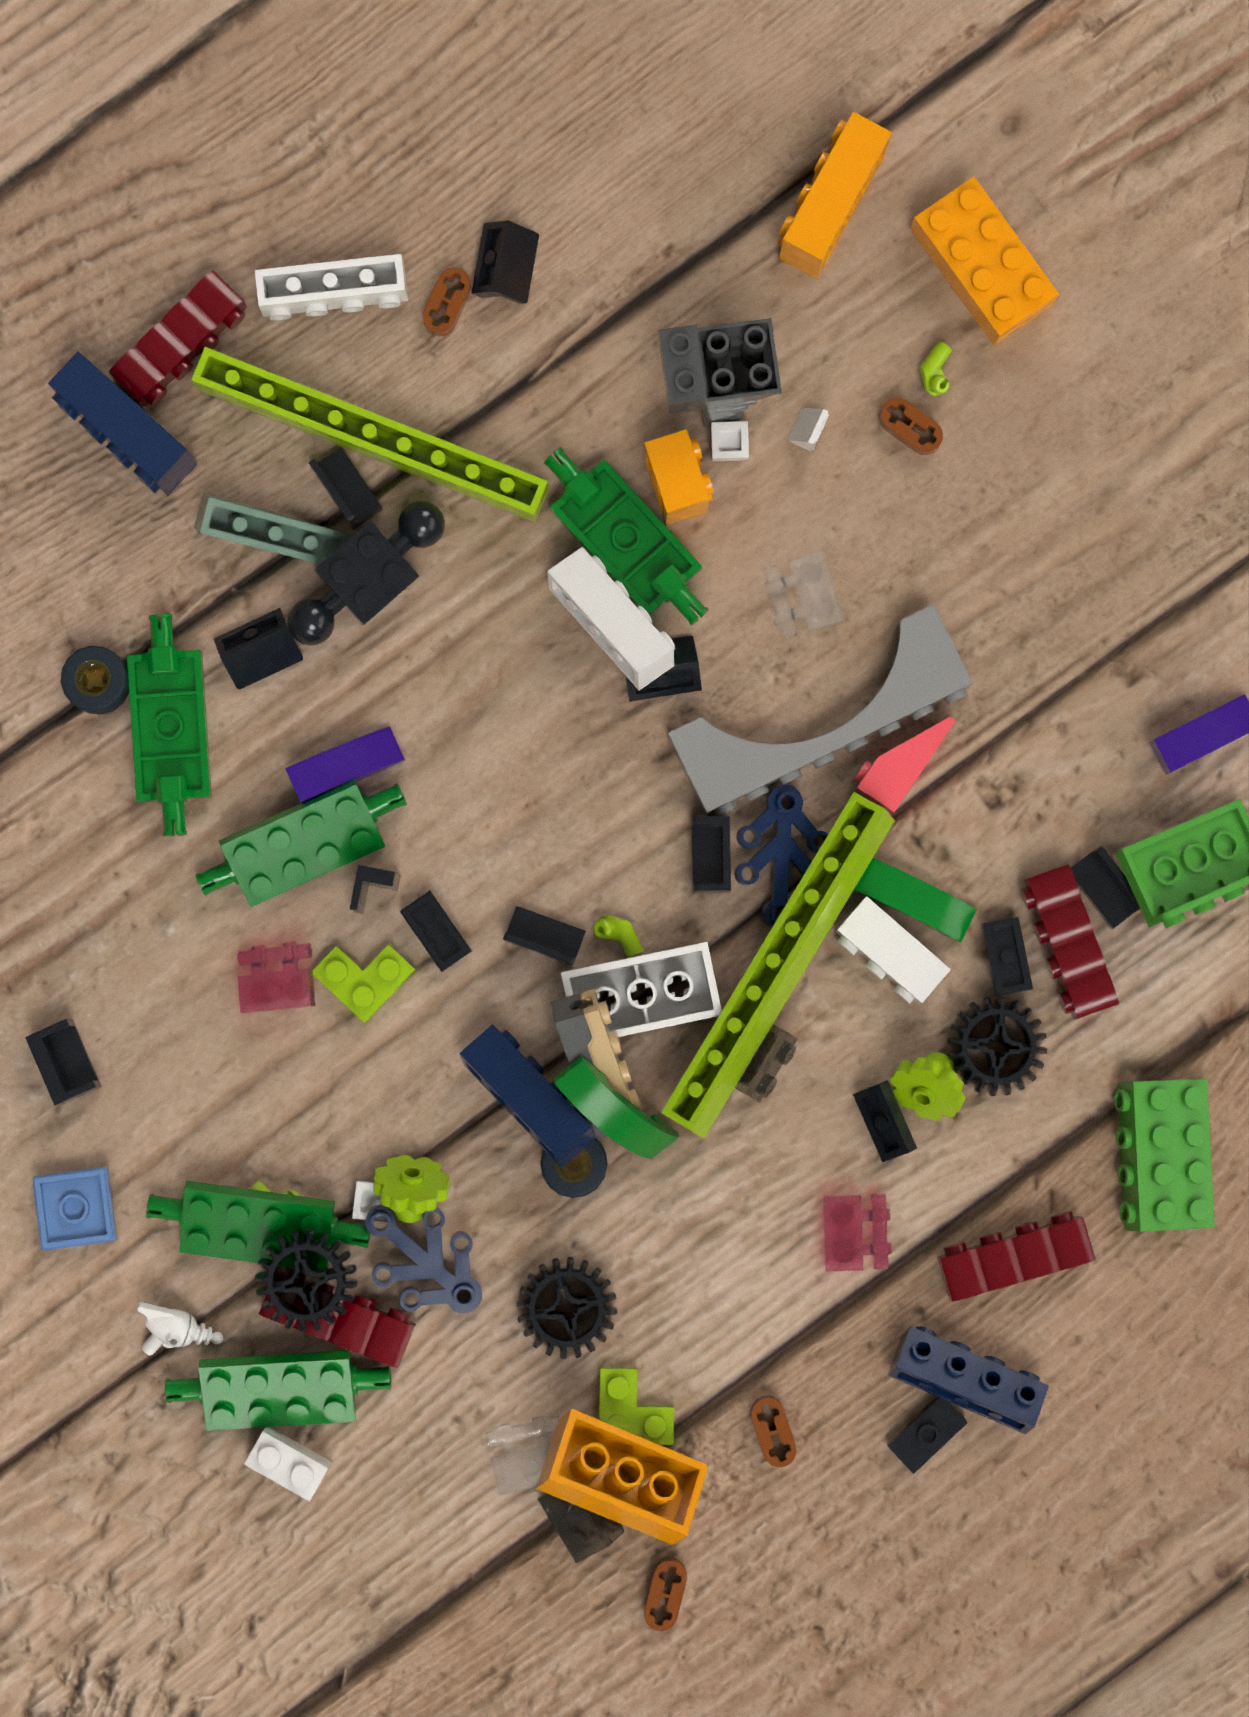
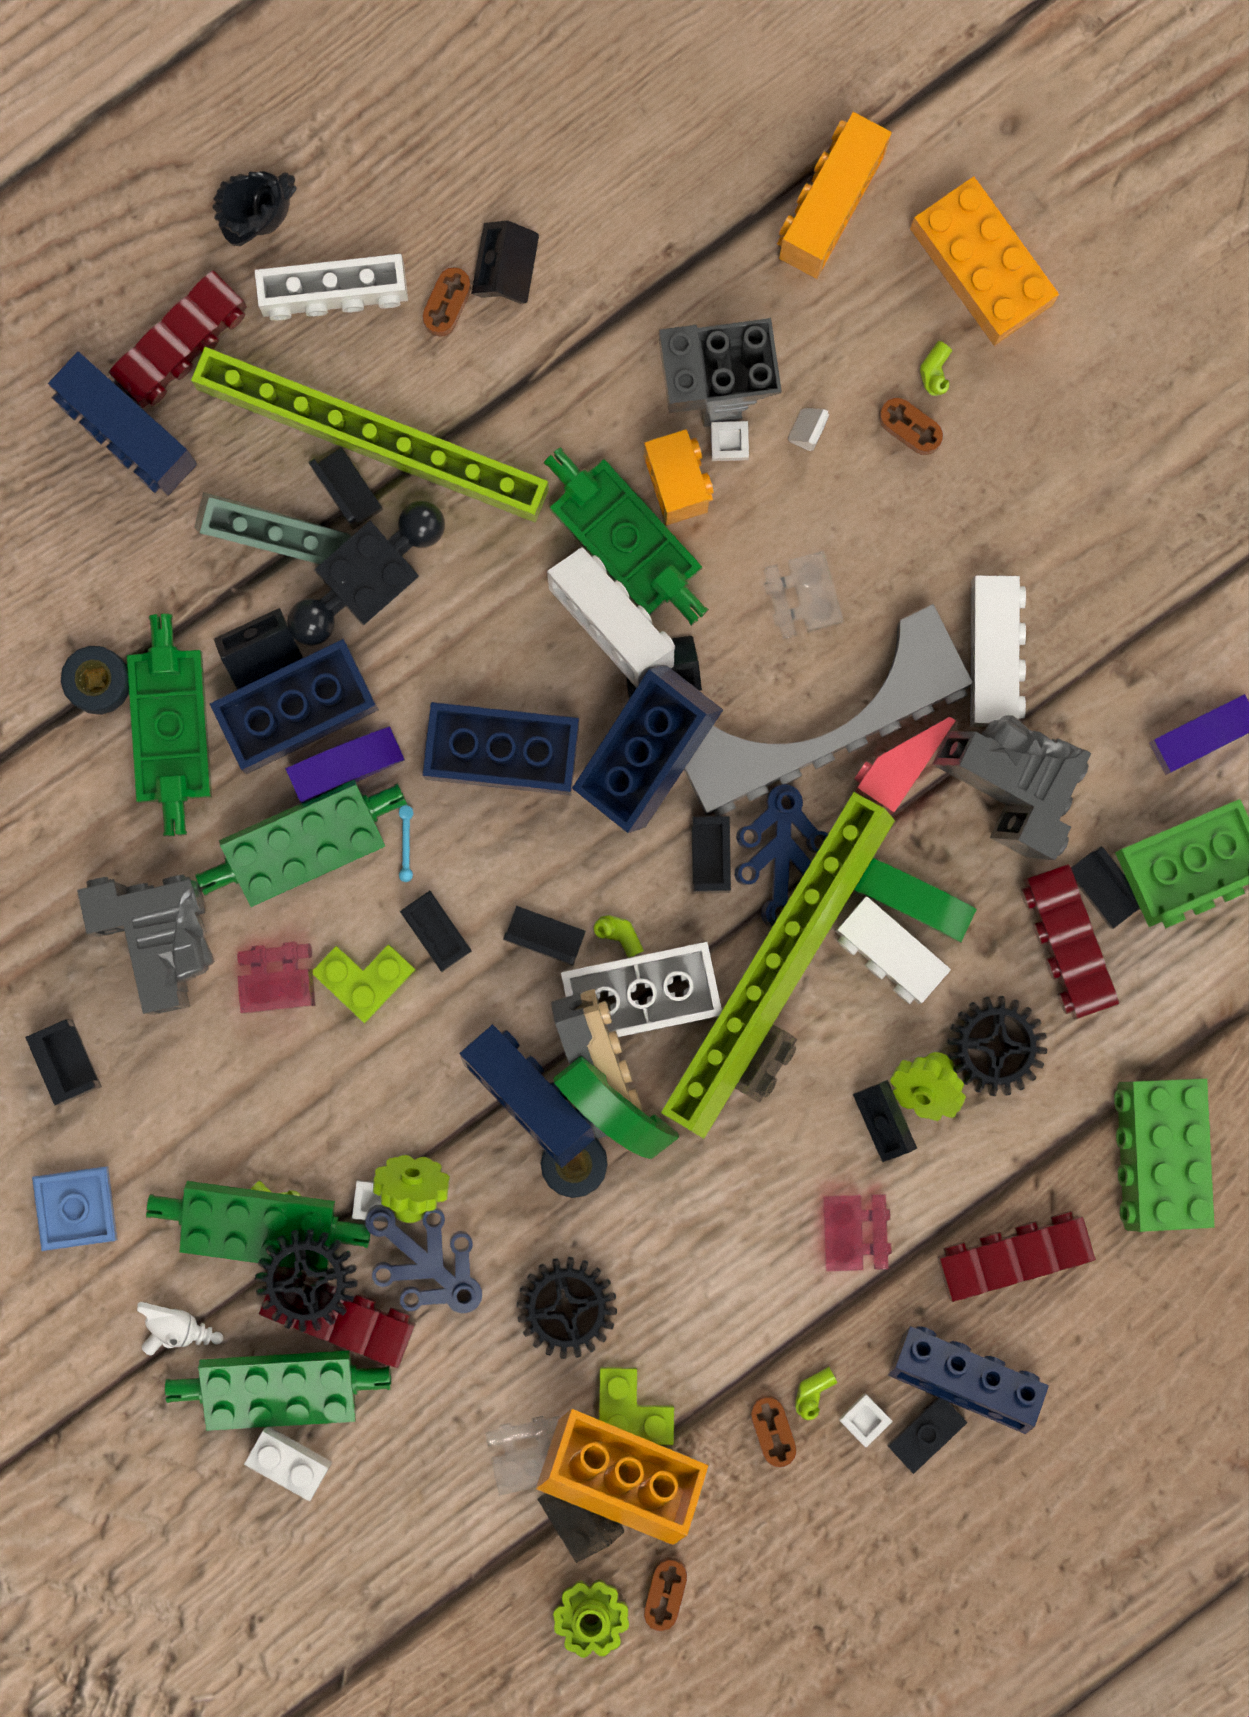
black panel [350,865,401,914] -> none
black plate [980,917,1033,997] -> none
none -> dark grey brick [77,875,215,1015]
none -> dark blue brick [210,639,379,774]
none -> black hair [212,171,297,246]
none -> medium azure hinge [399,805,414,882]
none -> dark blue brick [423,702,579,796]
none -> lime plant [553,1579,629,1658]
none -> dark blue brick [572,665,723,833]
none -> lime arm [795,1367,838,1420]
none -> white plate [839,1393,893,1447]
none -> dark grey brick [932,715,1091,860]
none -> white brick [970,576,1026,727]

